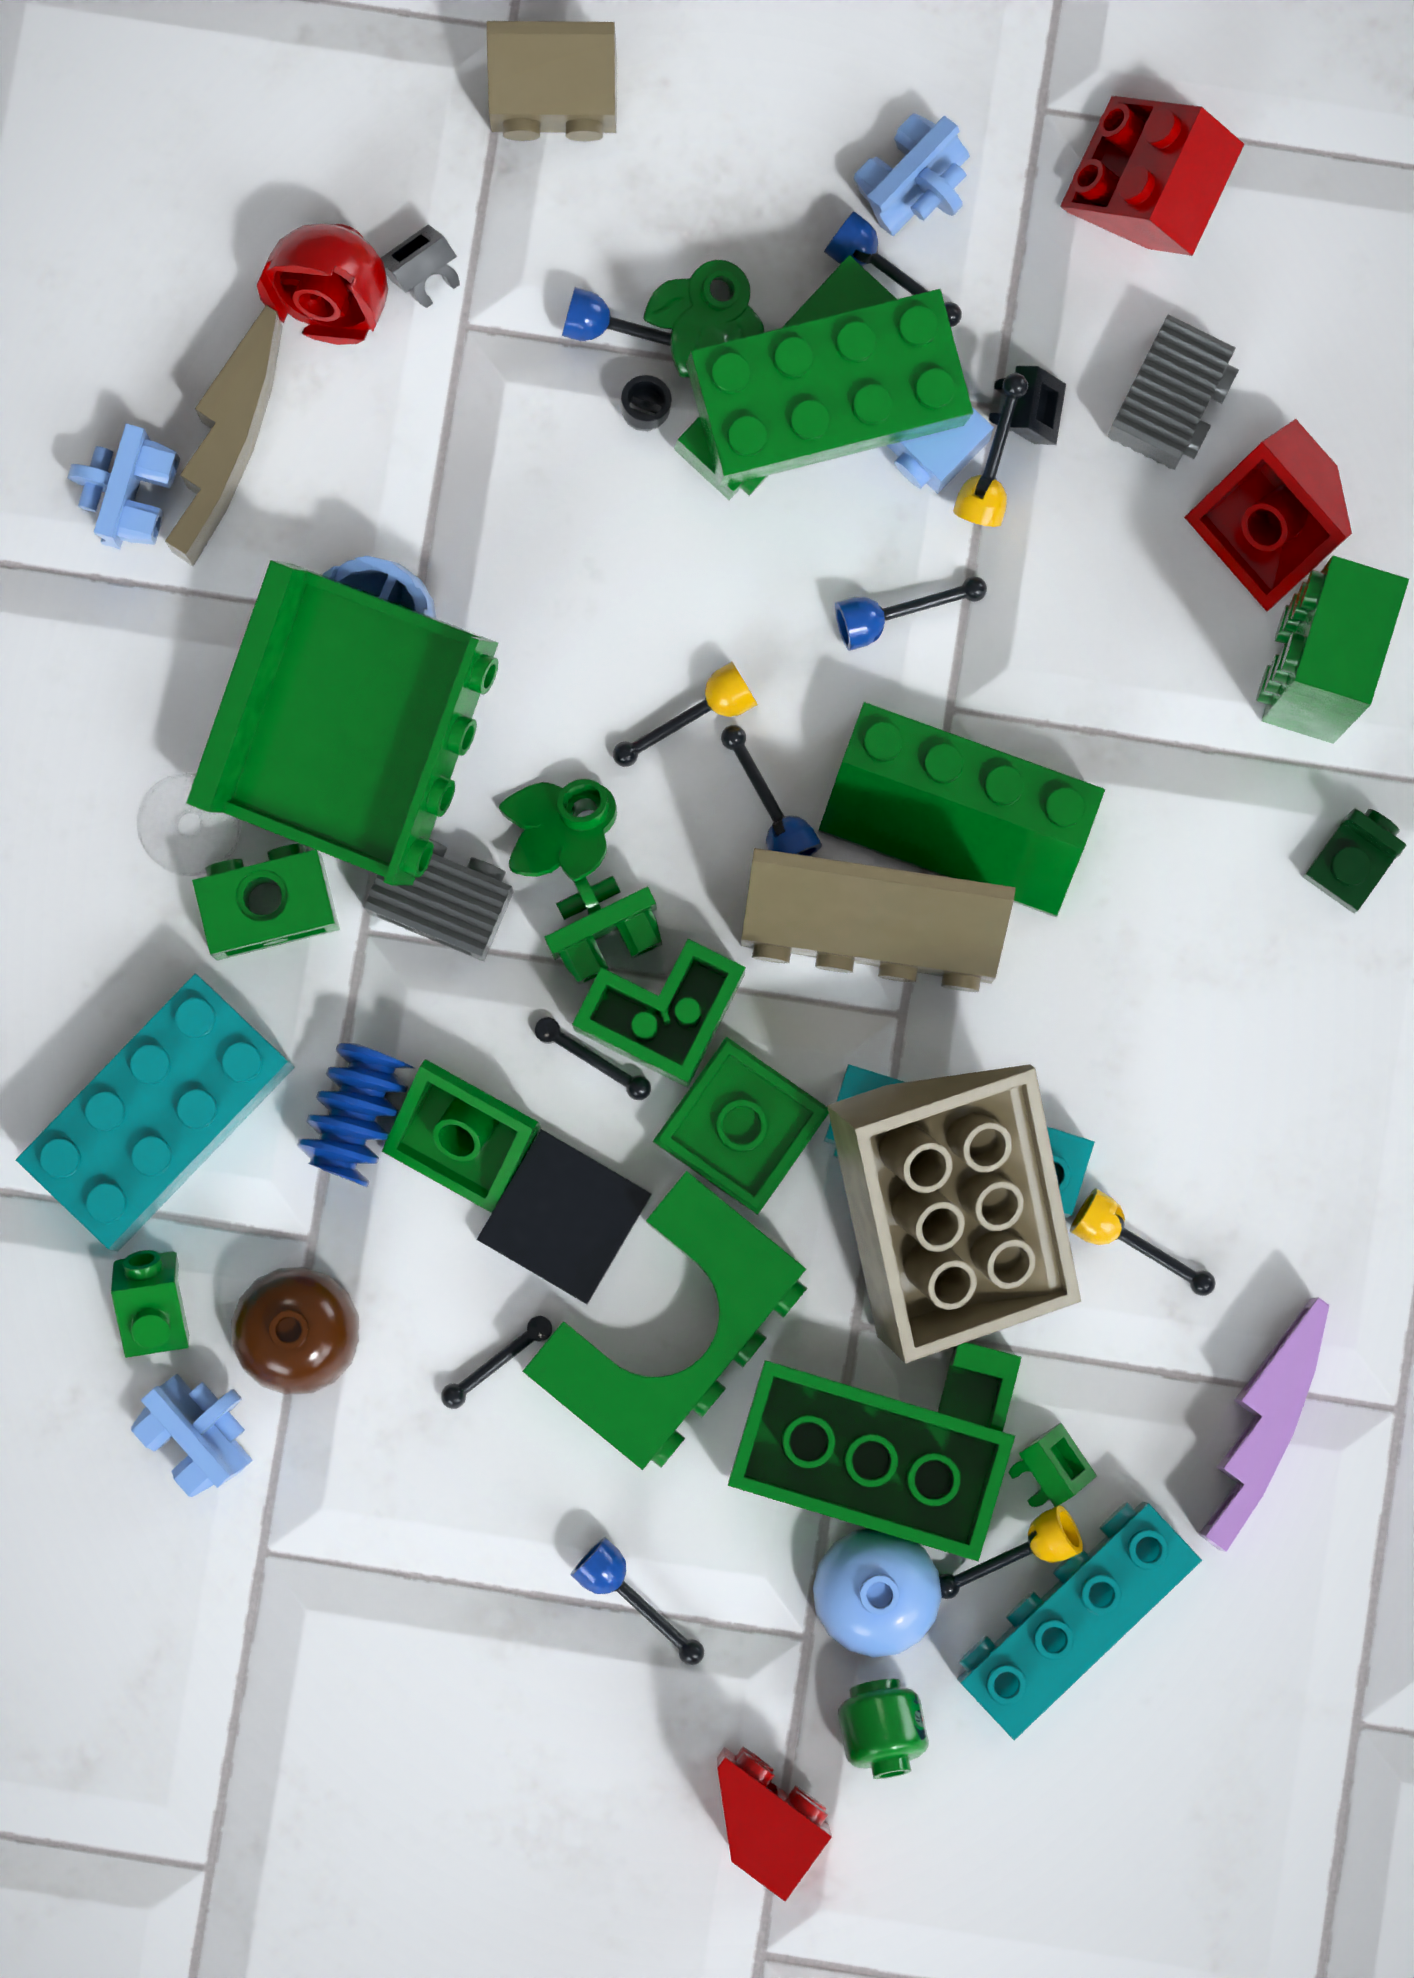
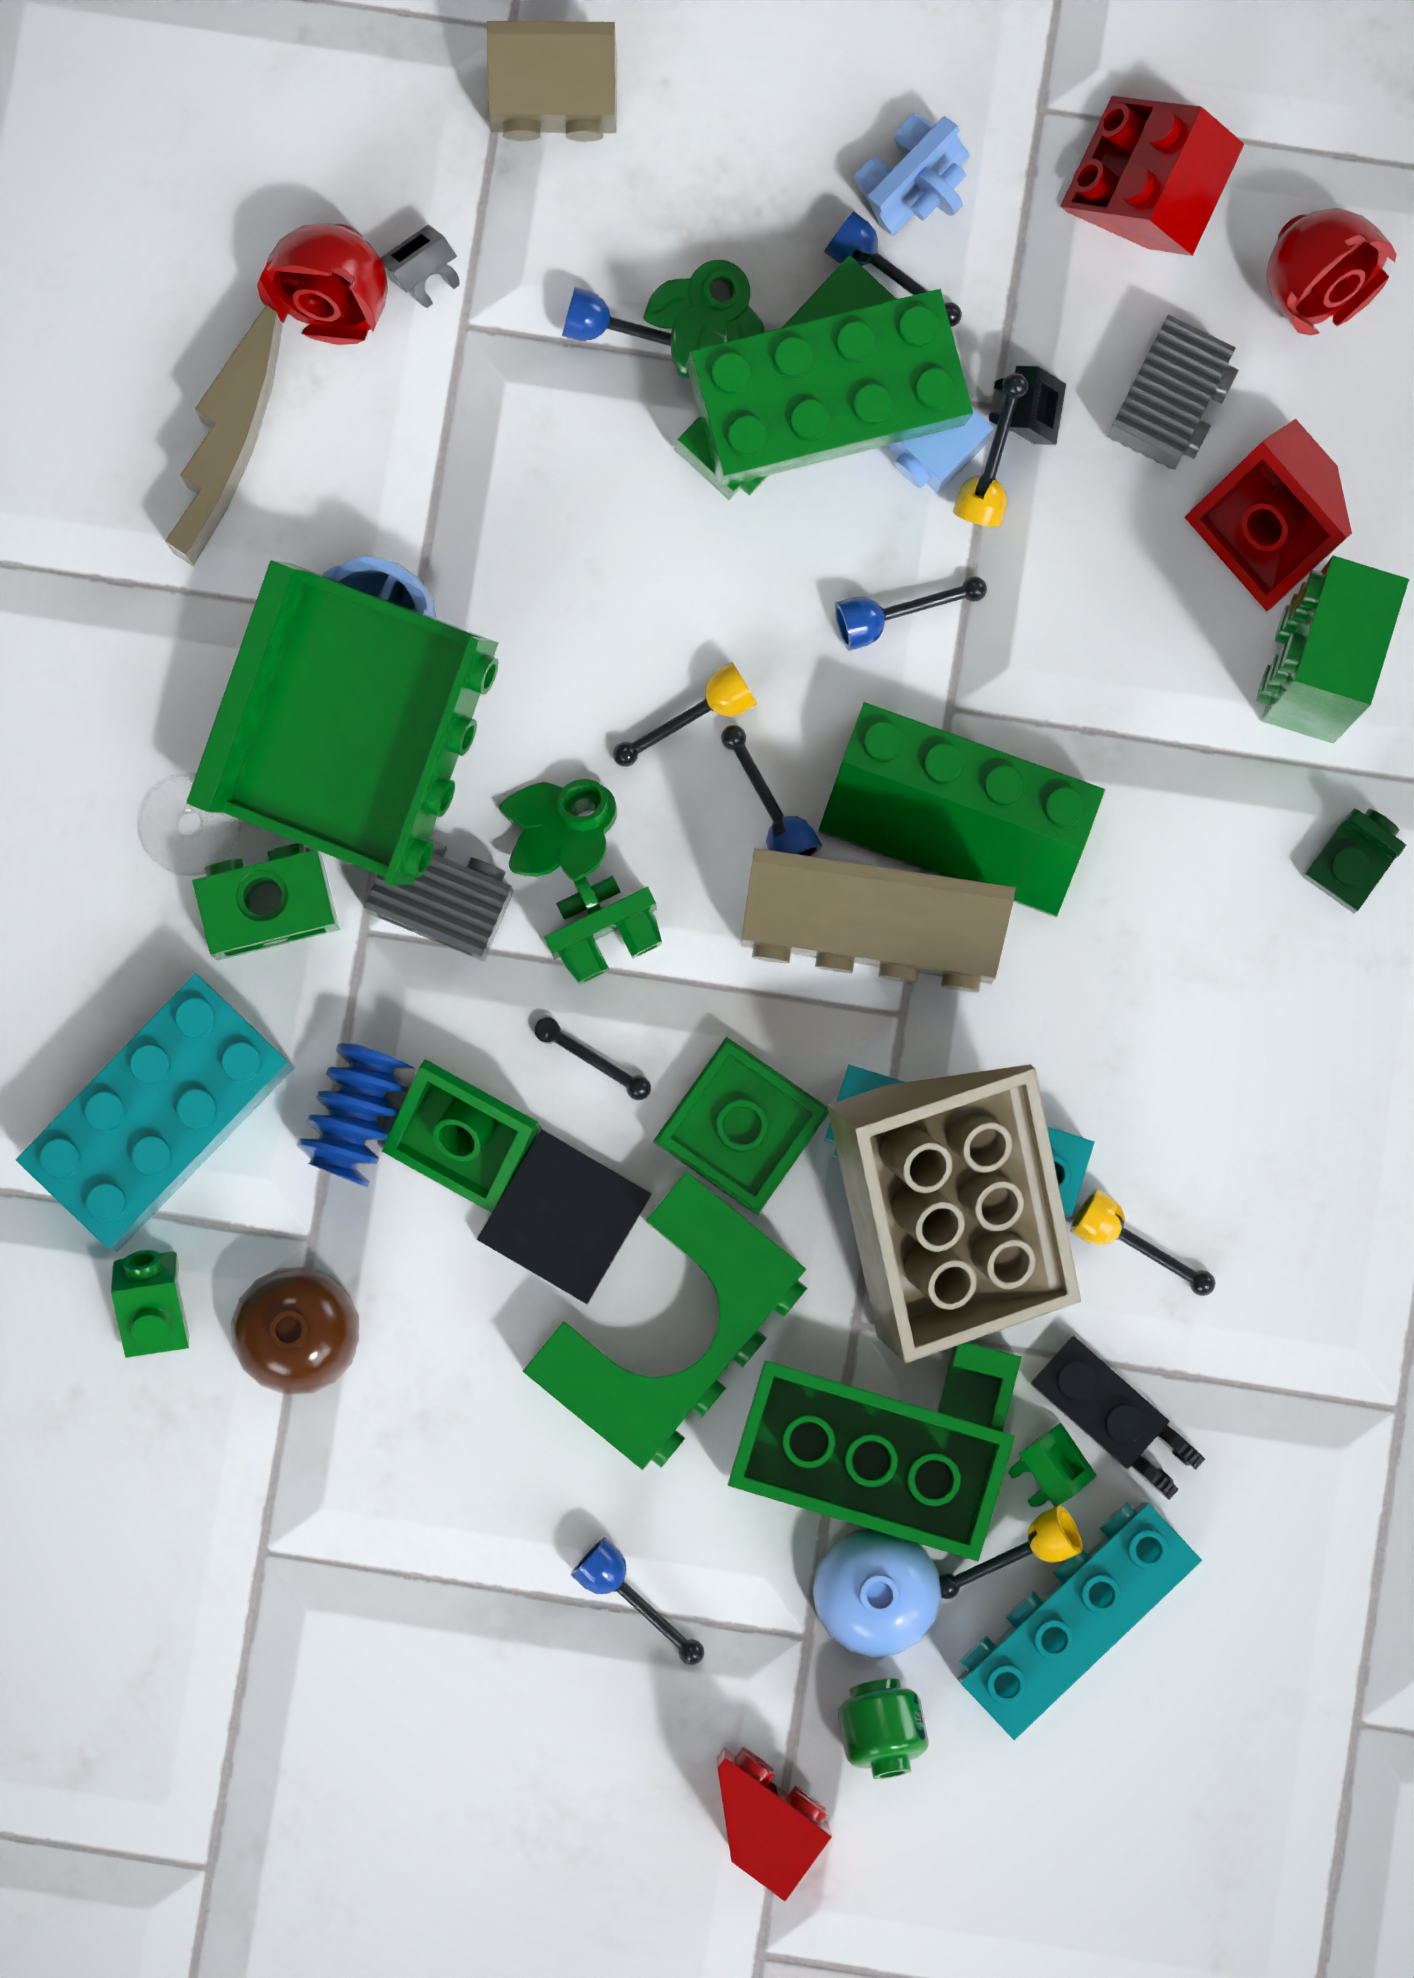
light blue hips [67,424,180,549] -> none
light blue hips [131,1374,253,1497] -> none
black hinge [441,1316,552,1409] -> none
green brick [572,939,746,1088] -> none
black hinge [620,375,672,432] -> none
lavender slope [1199,1297,1329,1552] -> none
none -> black hinge [1030,1335,1205,1500]
none -> red cylinder [1266,208,1397,336]

